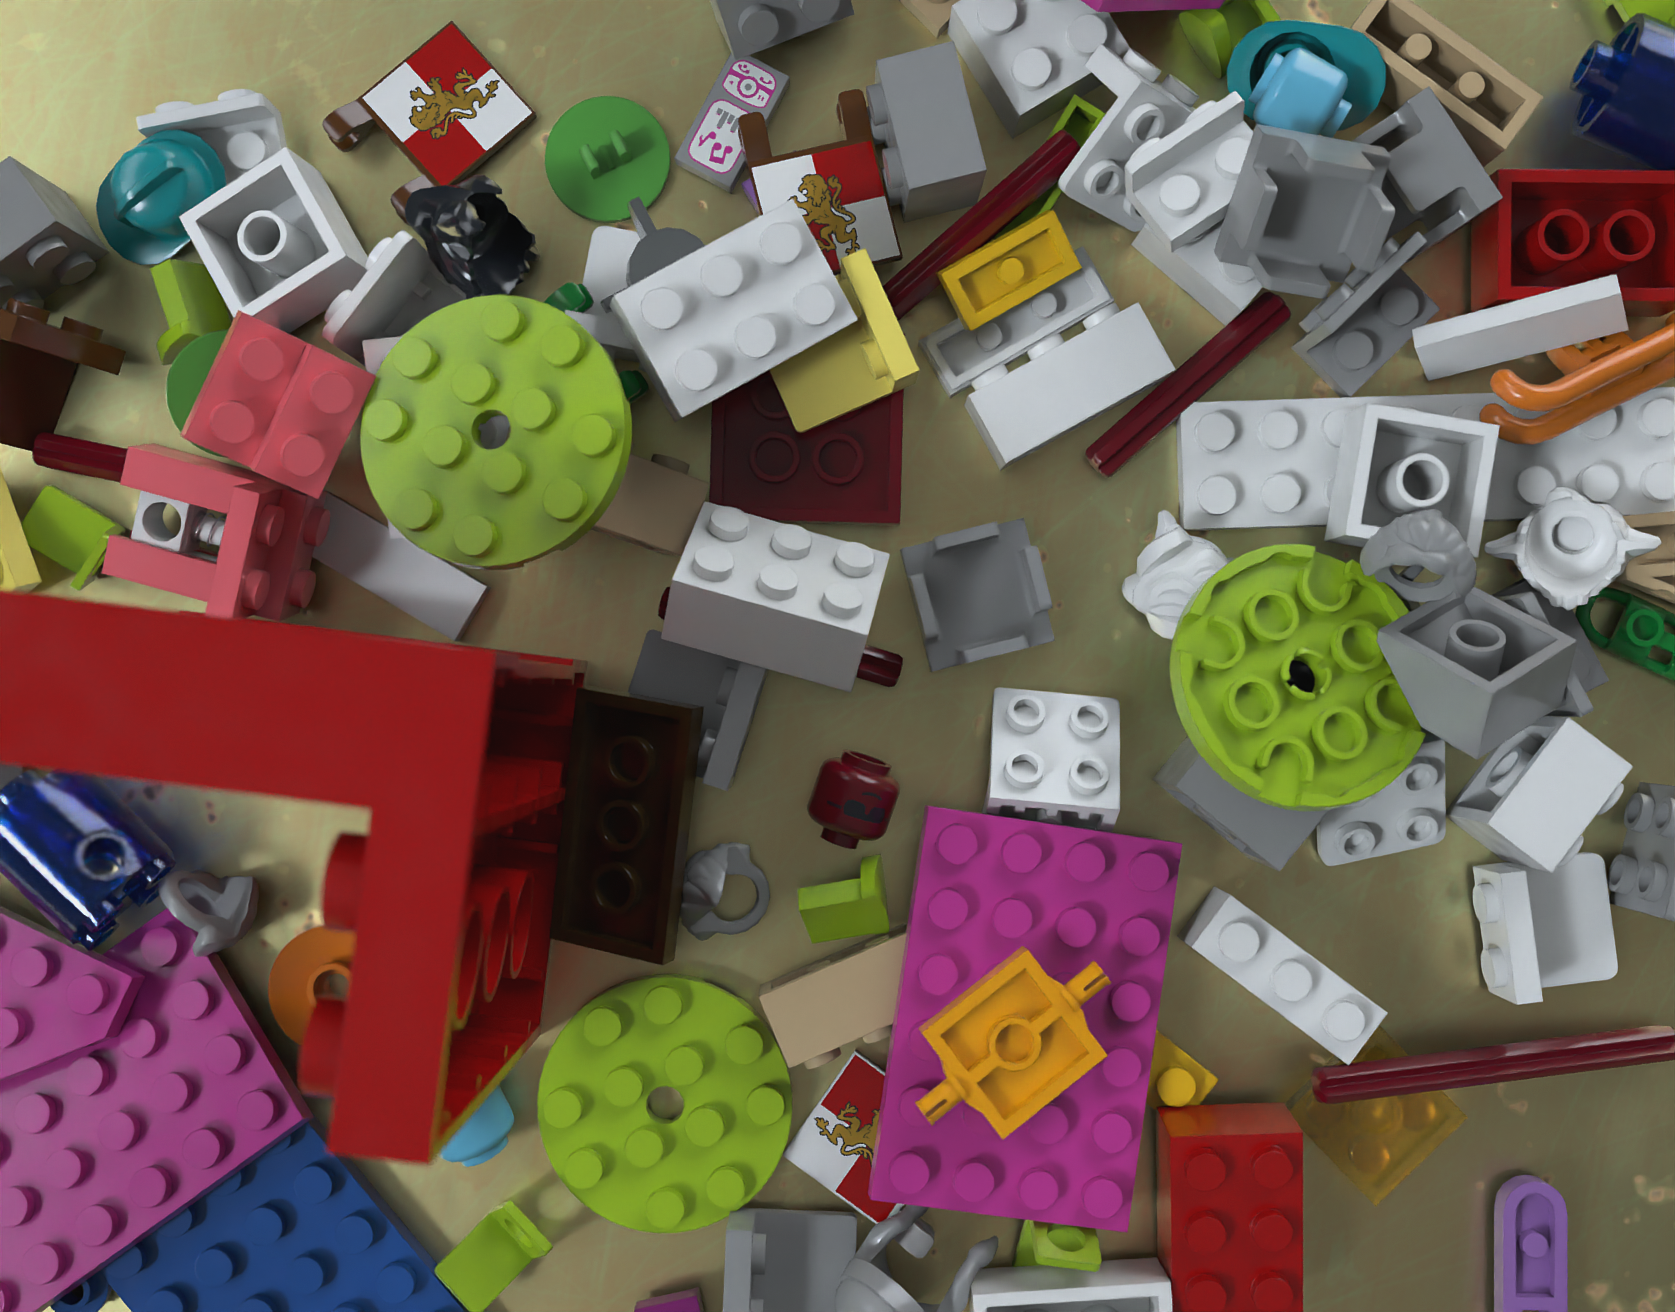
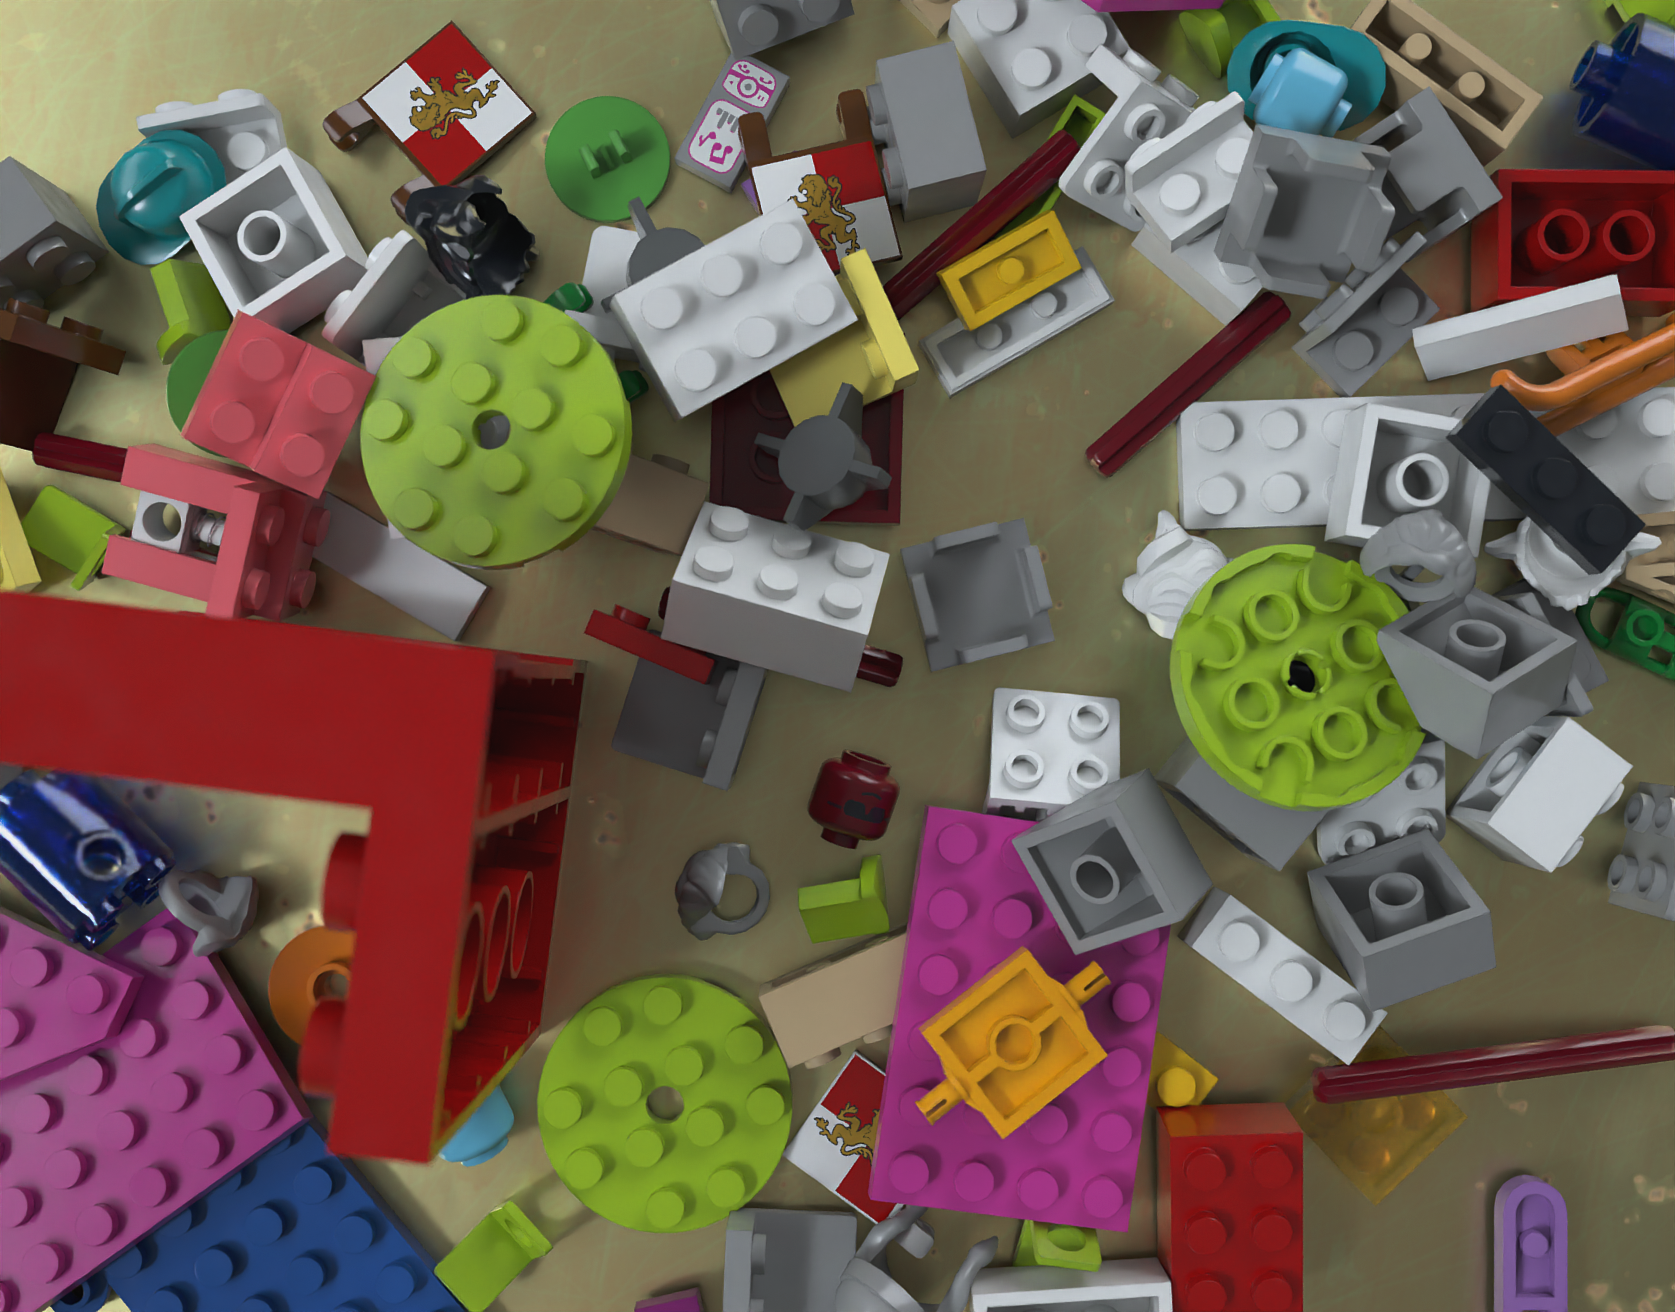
dark brown plate [549,685,704,966] -> none
white brick [964,302,1176,470] -> none
white bracket [1472,852,1618,1005] -> none
none -> red plate [584,604,719,685]
none -> dark grey piece [754,382,892,531]
none -> light grey slope [1011,768,1213,955]
none -> light grey brick [1307,829,1496,1012]
none -> black plate [1445,385,1646,575]

